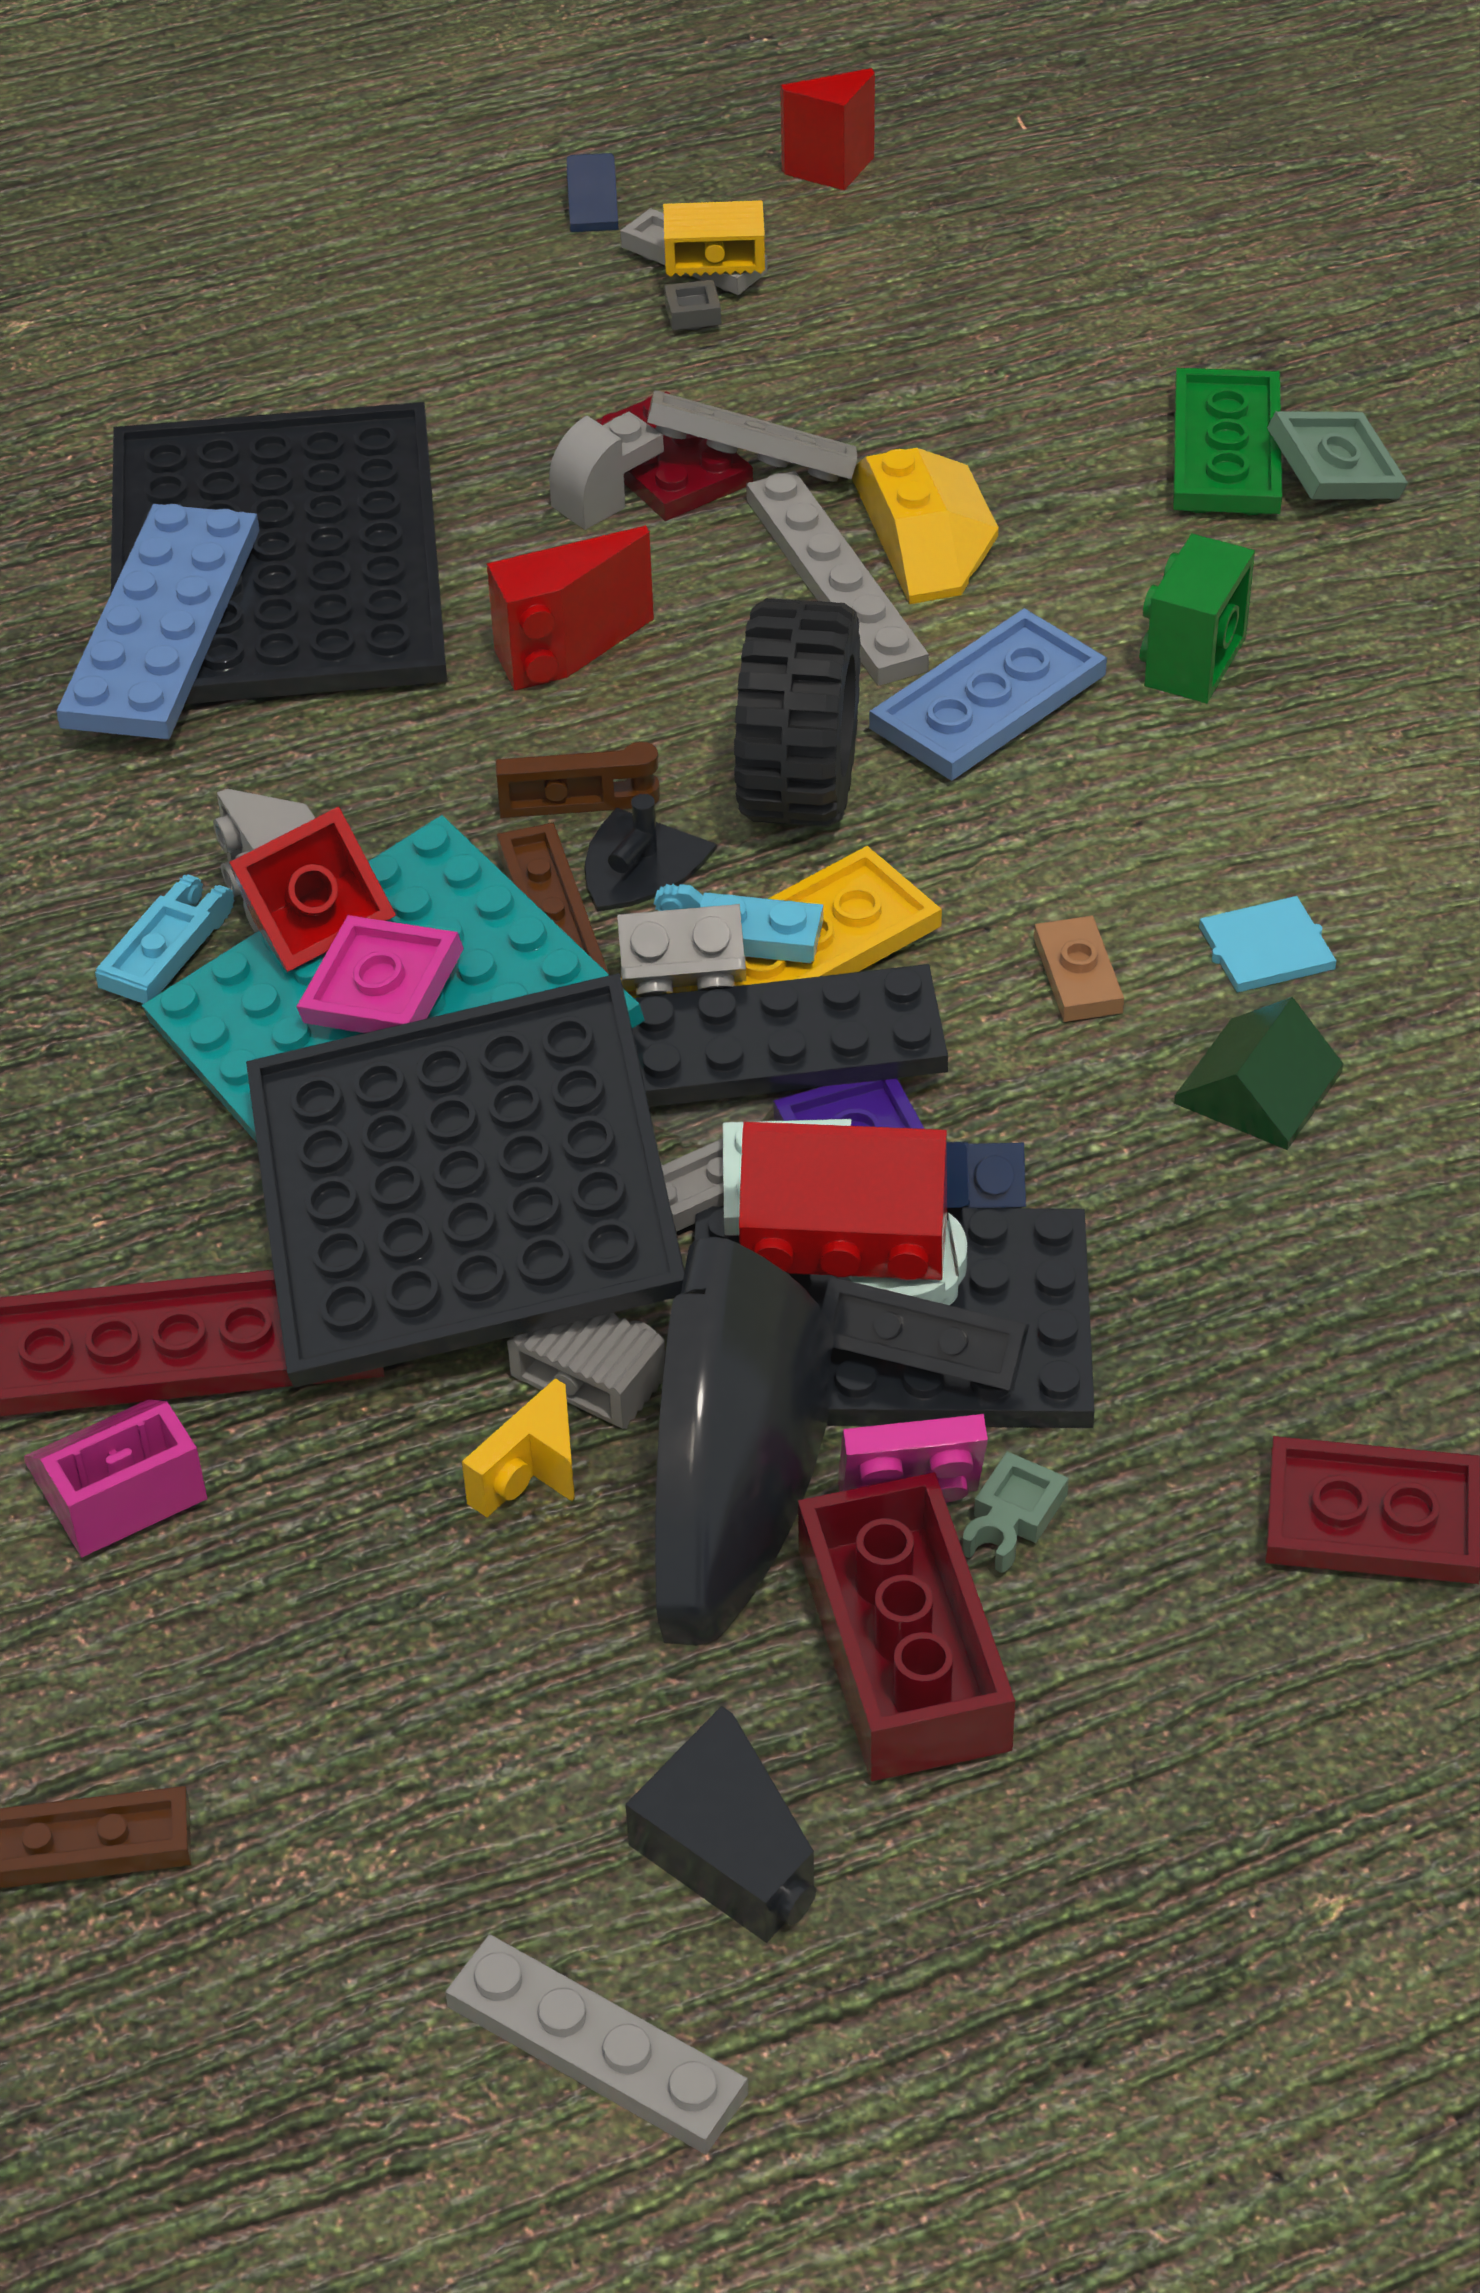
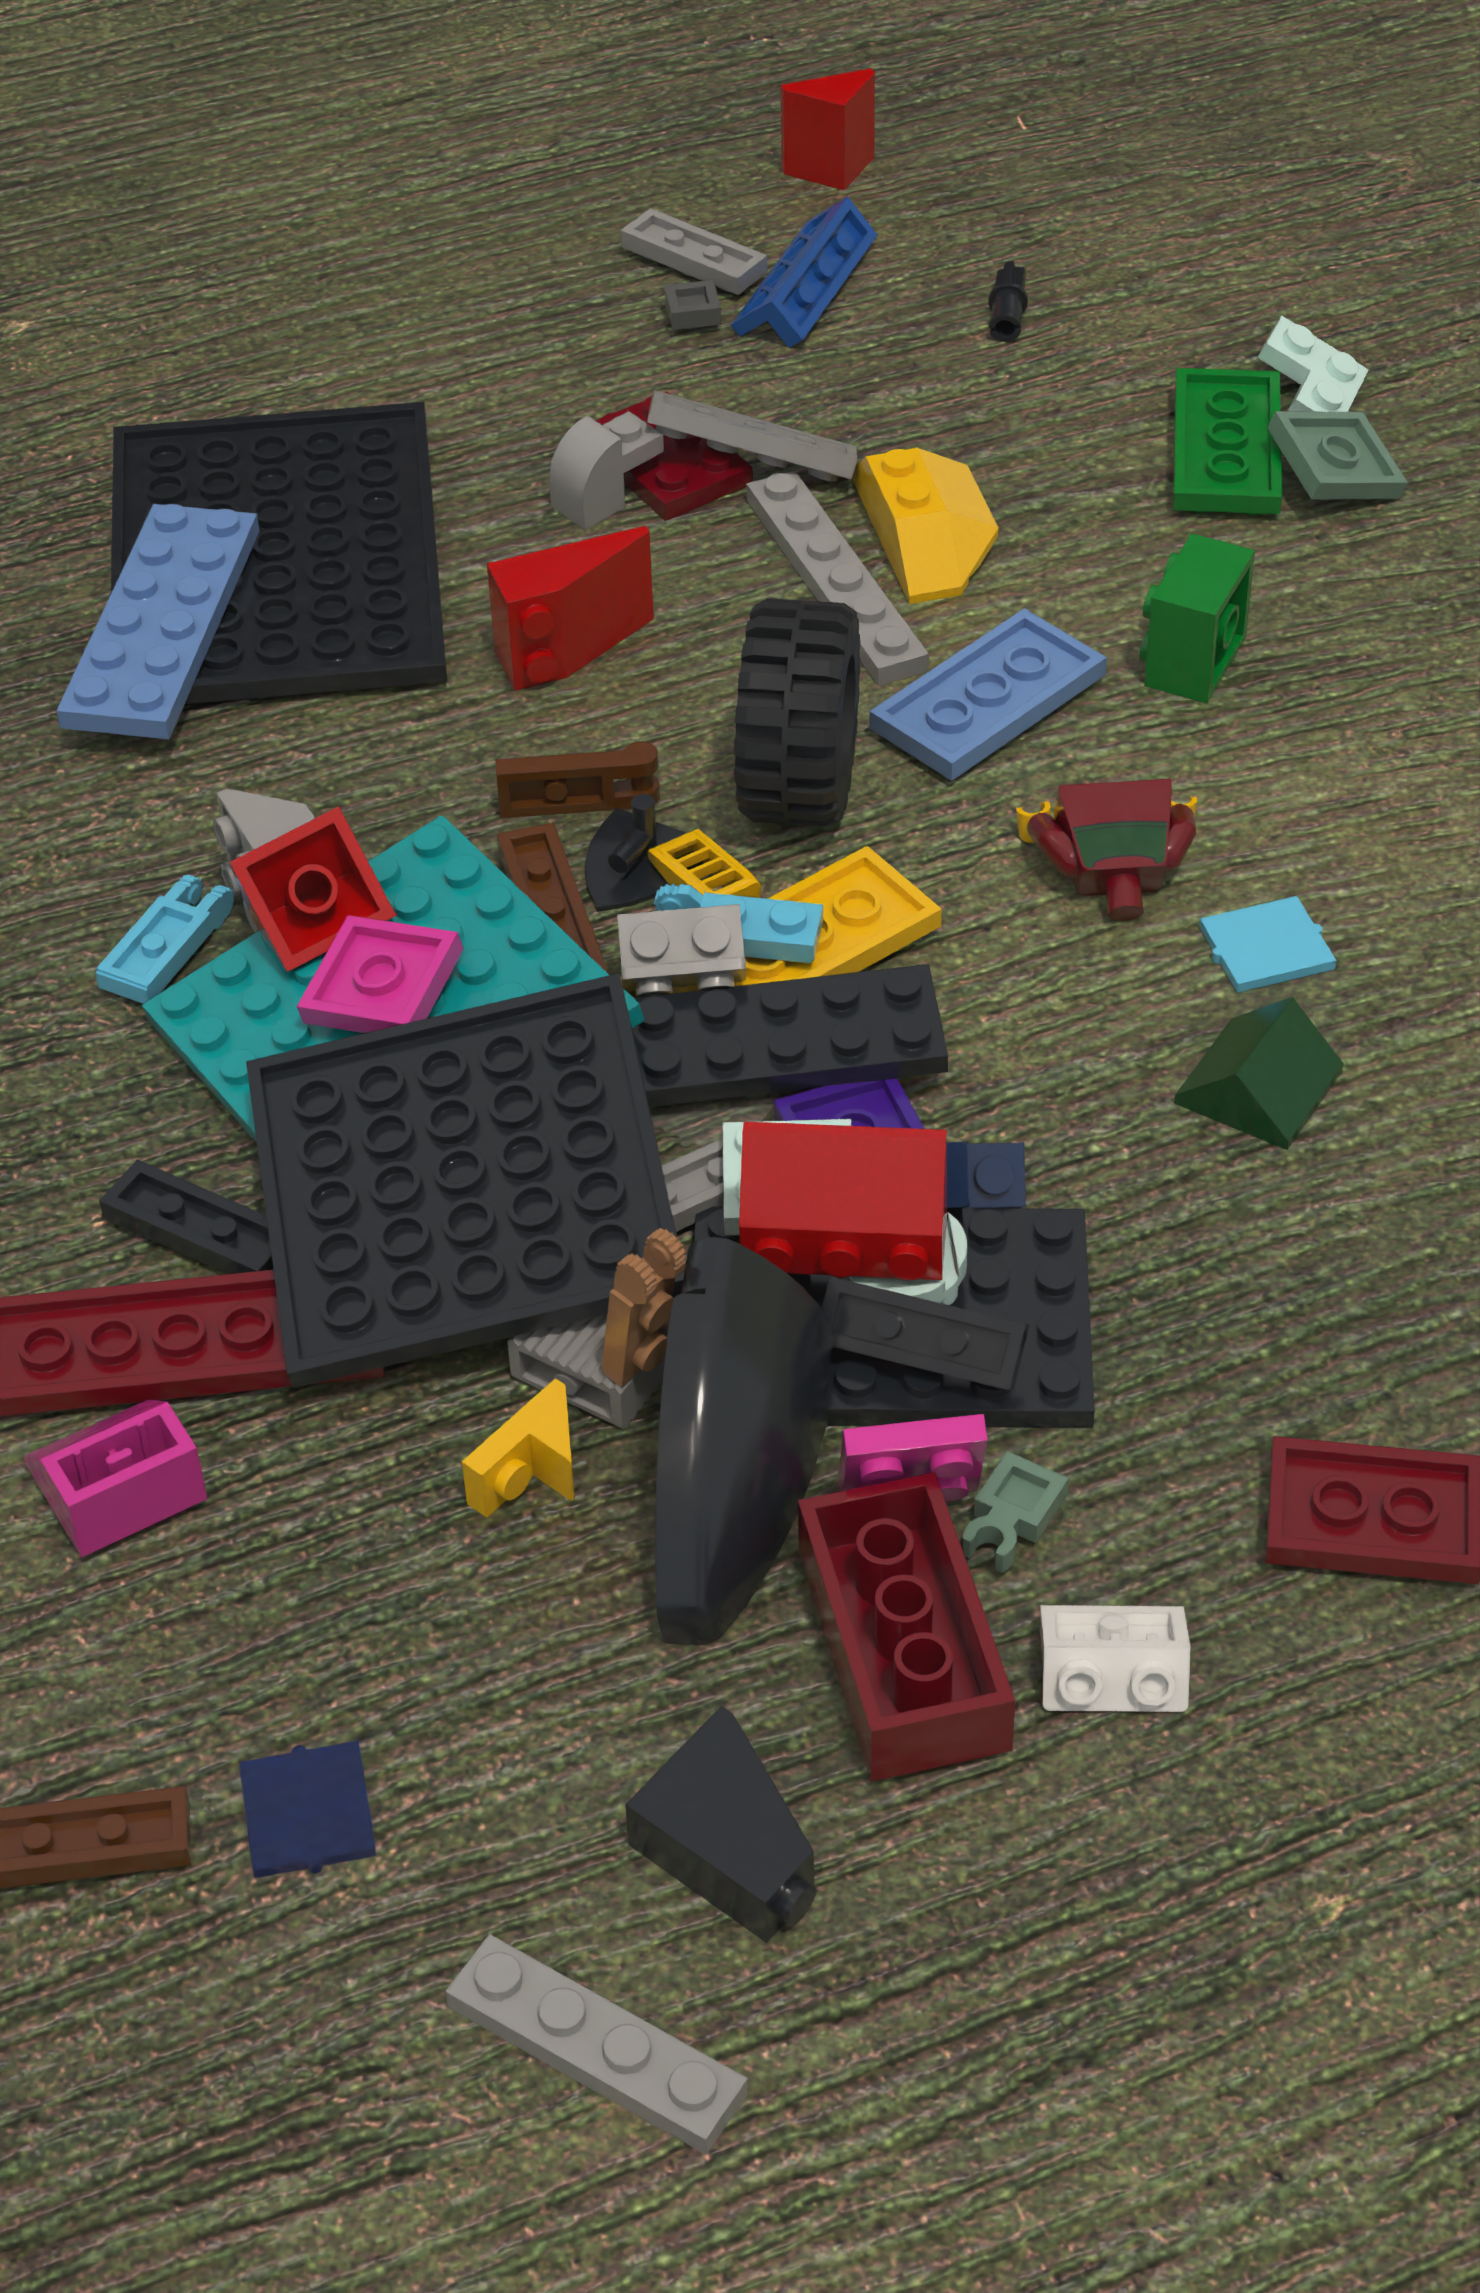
dark blue slope [566,153,619,232] -> none
yellow brick [663,200,765,277] -> none
medium nougat plate [1034,915,1124,1022] -> none
none -> black plate [99,1159,274,1274]
none -> clear blue piece [239,1741,377,1878]
none -> medium nougat hinge [601,1228,687,1387]
none -> yellow slope [648,829,761,898]
none -> blue fence [731,197,877,348]
none -> black axle [988,261,1028,342]
none -> dark red torso [1016,778,1198,921]
none -> white bracket [1040,1605,1191,1712]
none -> light aqua plate [1257,316,1368,412]

